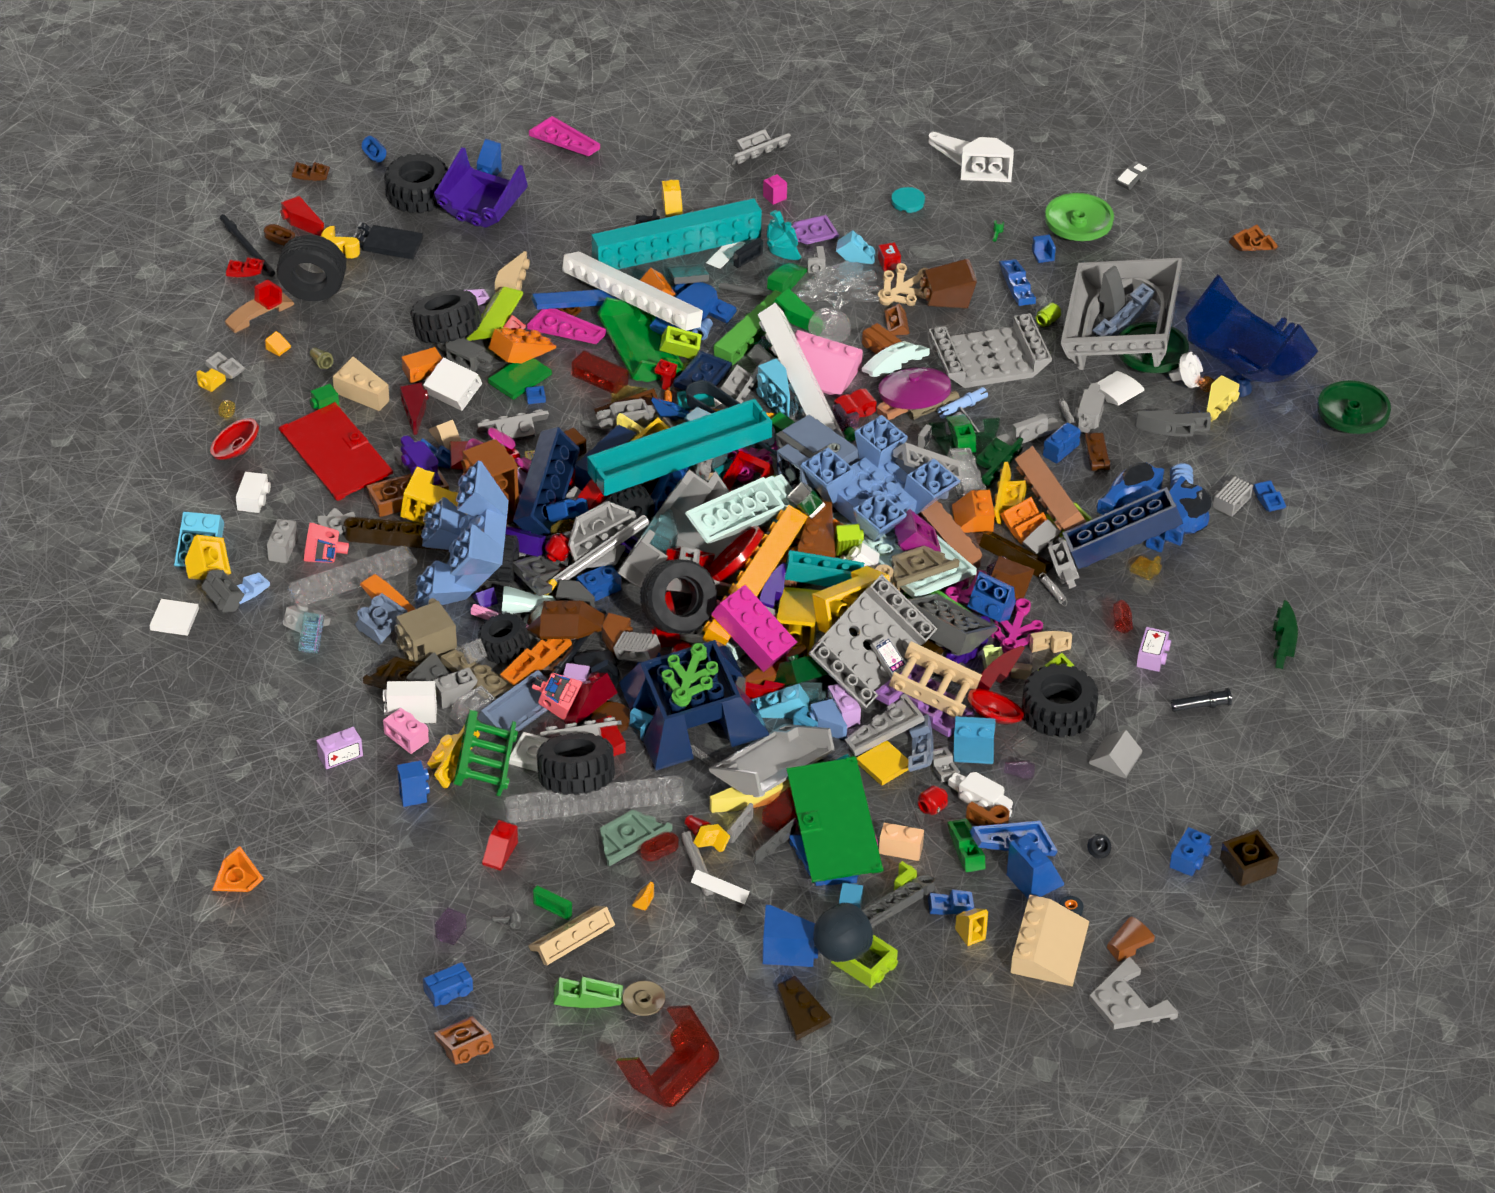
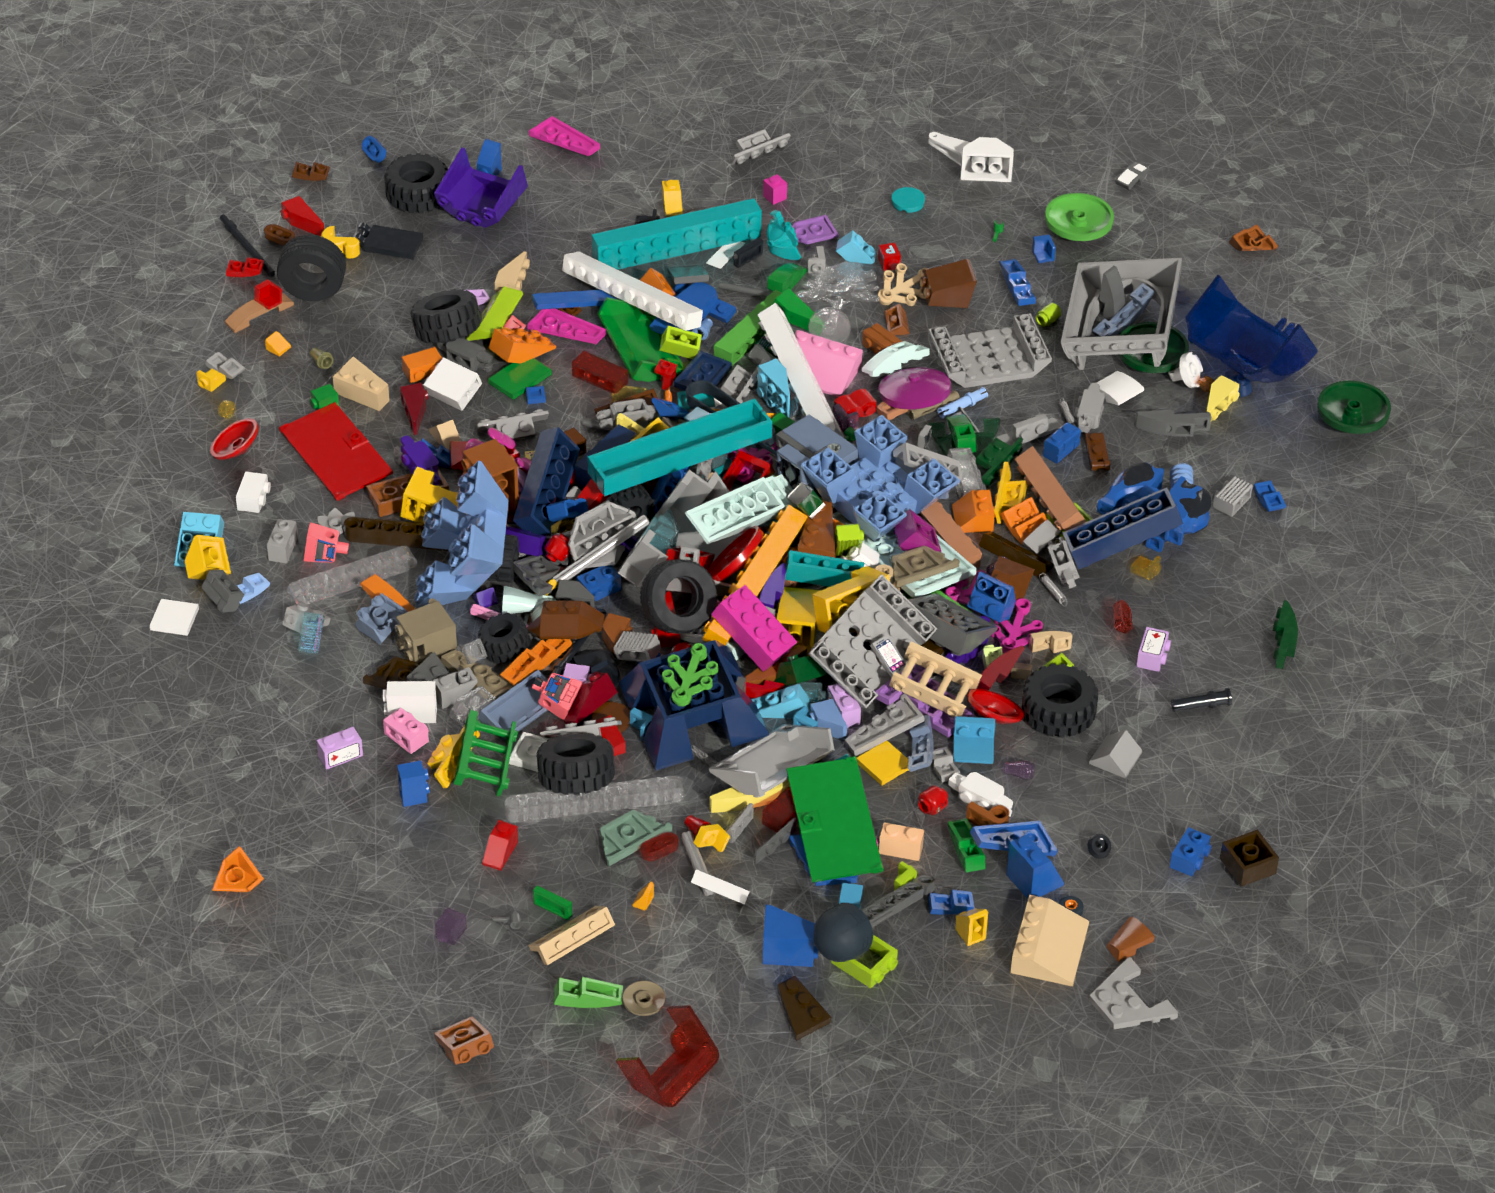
blue brick [423,962,473,1007] -> none

